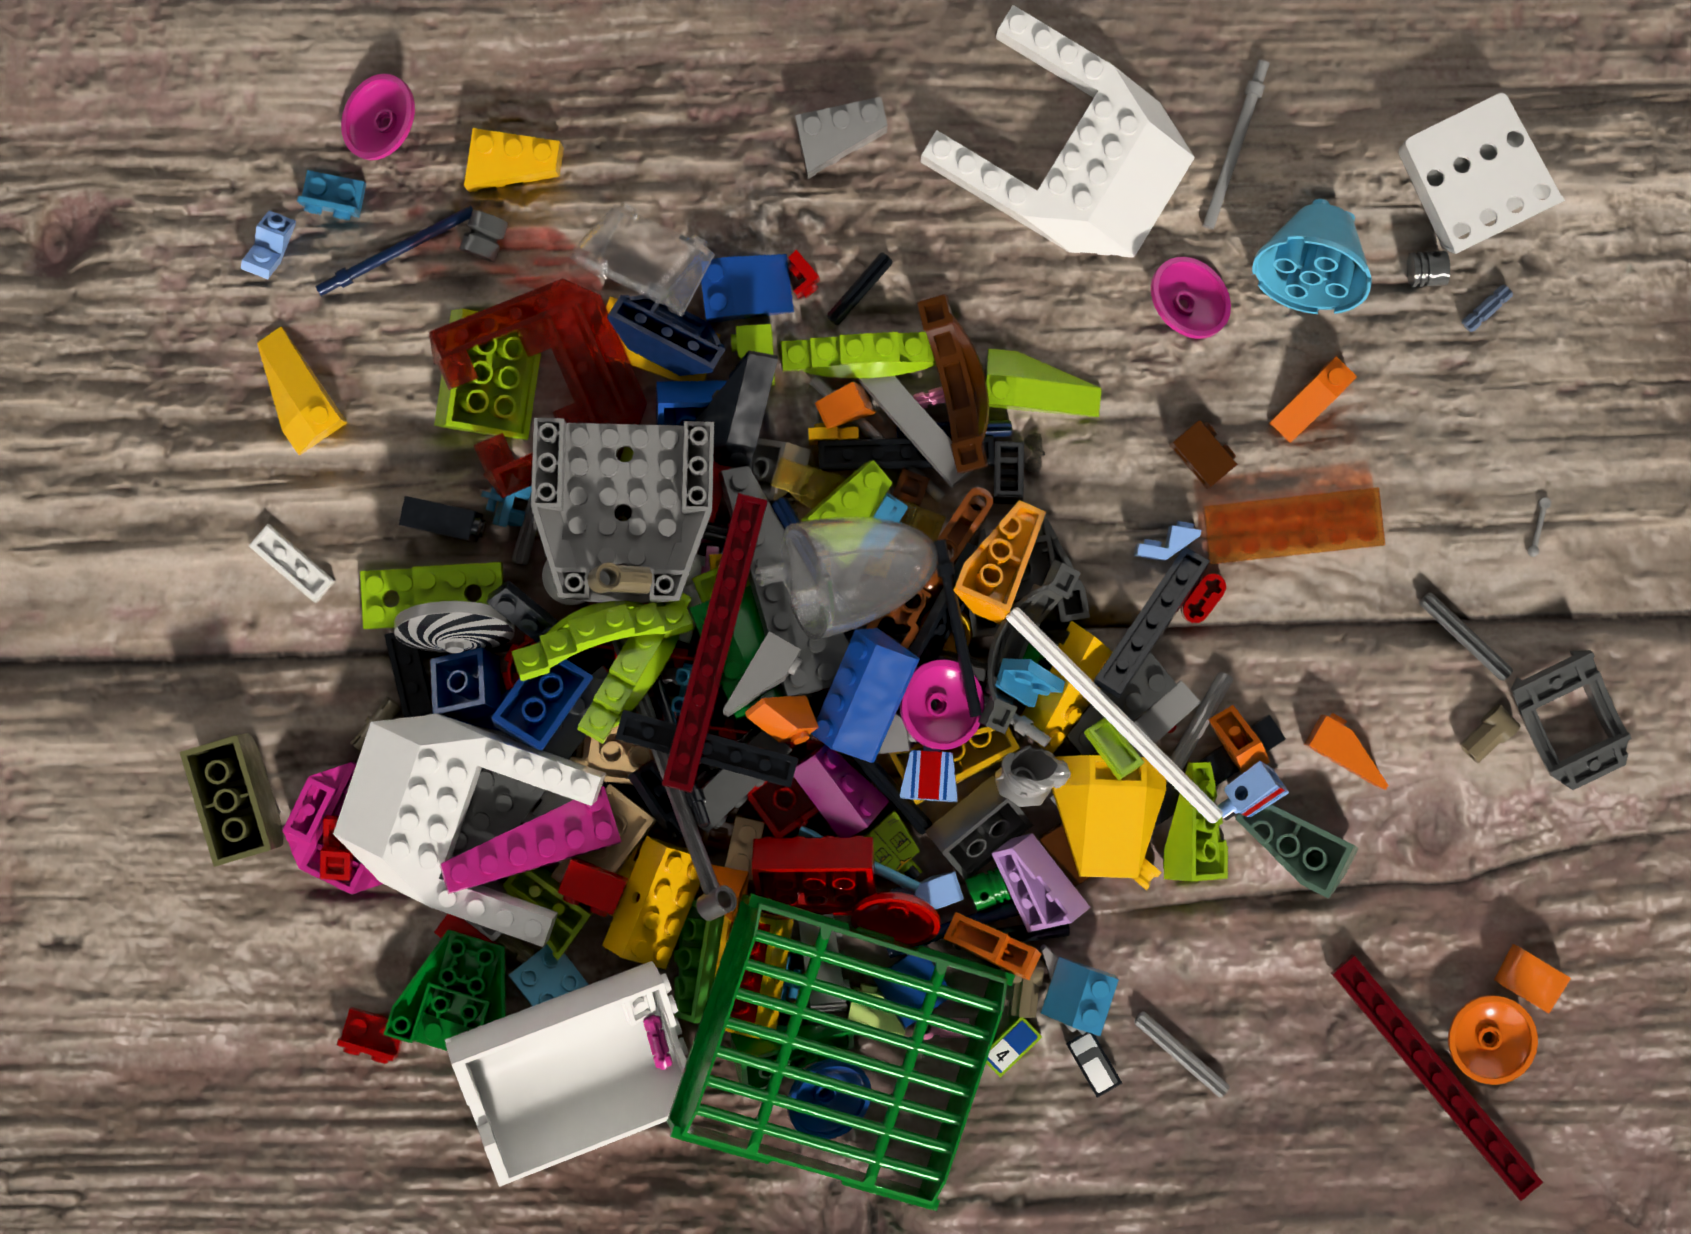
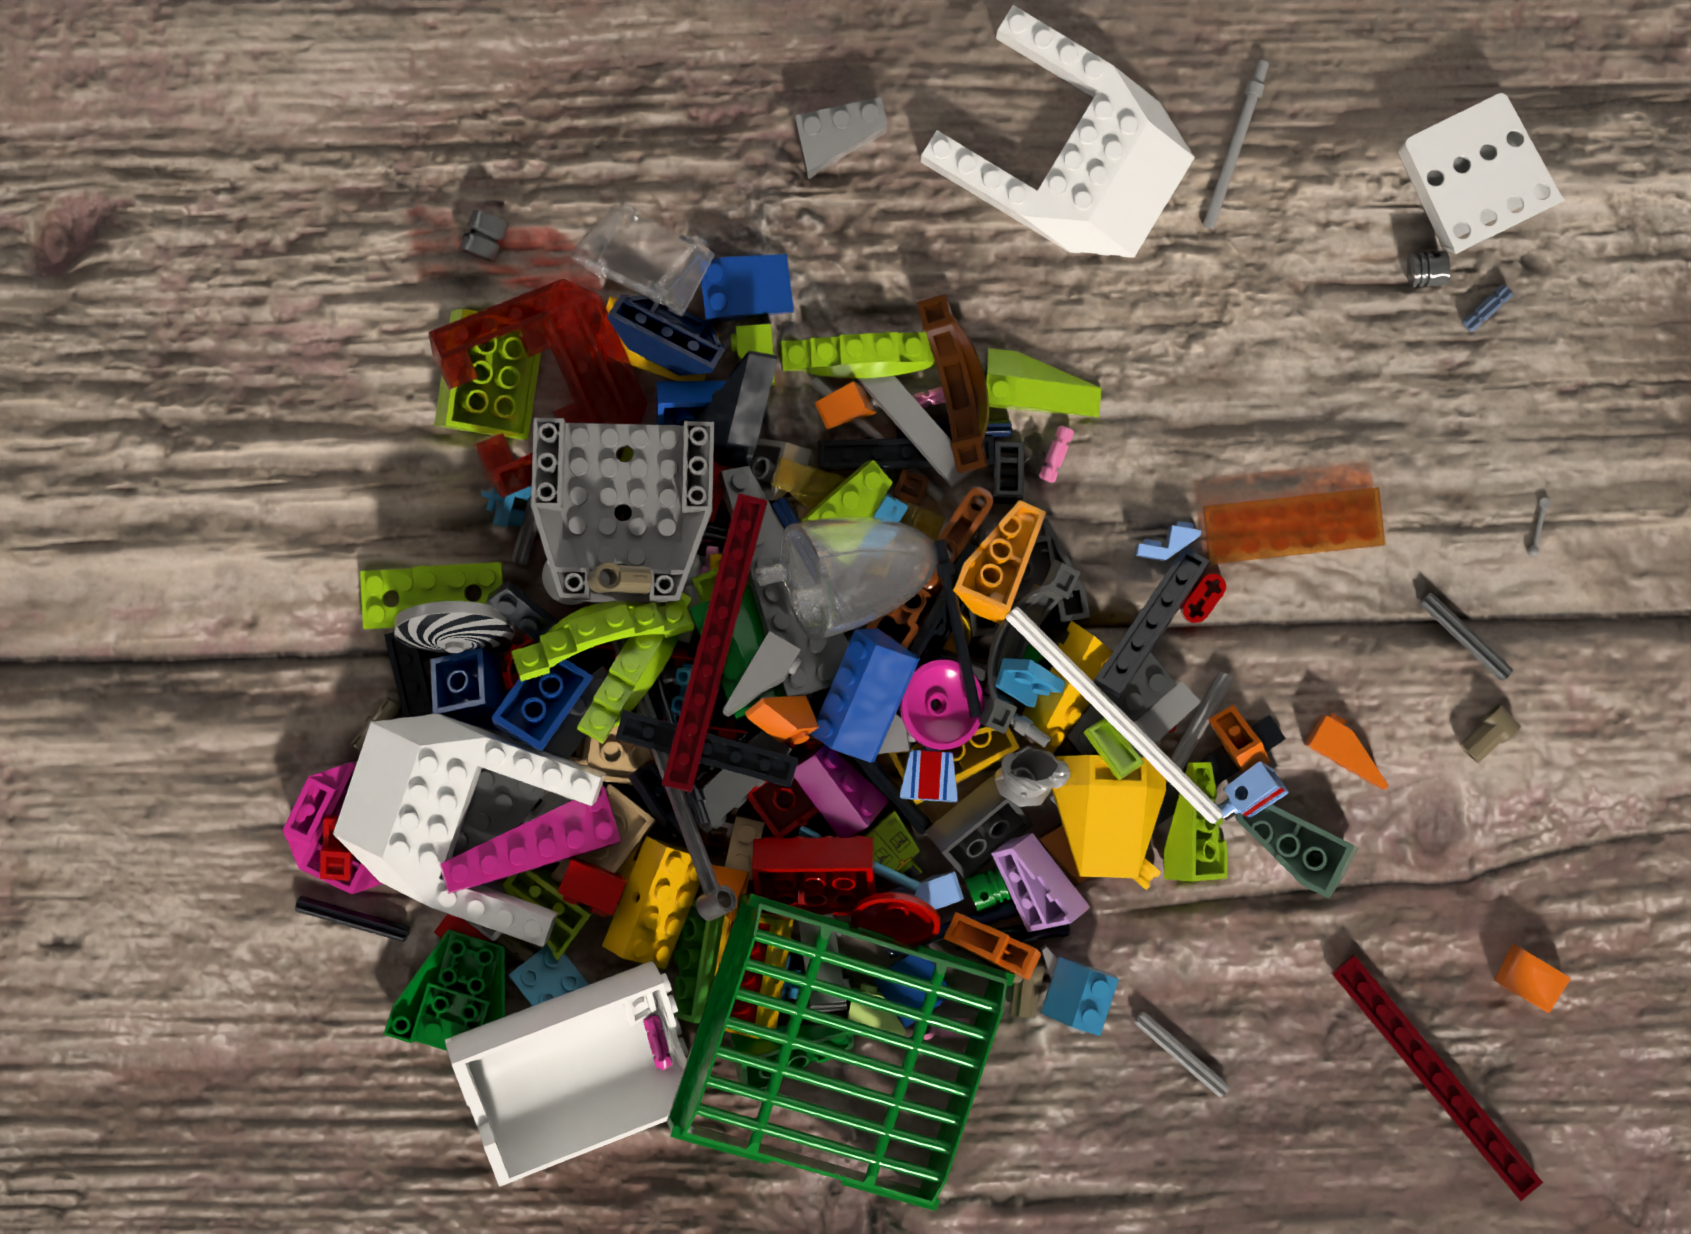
olive brick [180,733,283,867] -> none
light blue slope [241,211,296,279] -> none
white tile [249,524,335,603] -> none
yellow wedge [257,327,348,455] -> none
dark azure bracket [297,170,366,220] -> none
dark blue bar [315,205,473,296] -> none
red bracket [336,1007,402,1064] -> none
dark pink dish [341,74,415,160] -> none
black brick [399,496,486,542] -> none
yellow wedge [464,128,564,193] -> none
red bracket [787,250,820,299] -> none
blue dish [787,1059,871,1139] -> none
yellow plate [808,423,859,445] -> none
black axle [827,252,893,325] -> none
tile [986,1017,1042,1078] -> none
slope [1066,1032,1123,1098] -> none
dark pink dish [1151,257,1231,339] -> none
reddish brown brick [1169,420,1238,489] -> none
medium azure cone [1252,199,1372,314] -> none
orange slope [1269,356,1357,443] -> none
orange dish [1448,995,1538,1085] -> none
dark grey wedge [1511,650,1632,790] -> none
none -> black axle [295,896,410,942]
none -> bright pink axle [1039,426,1074,483]

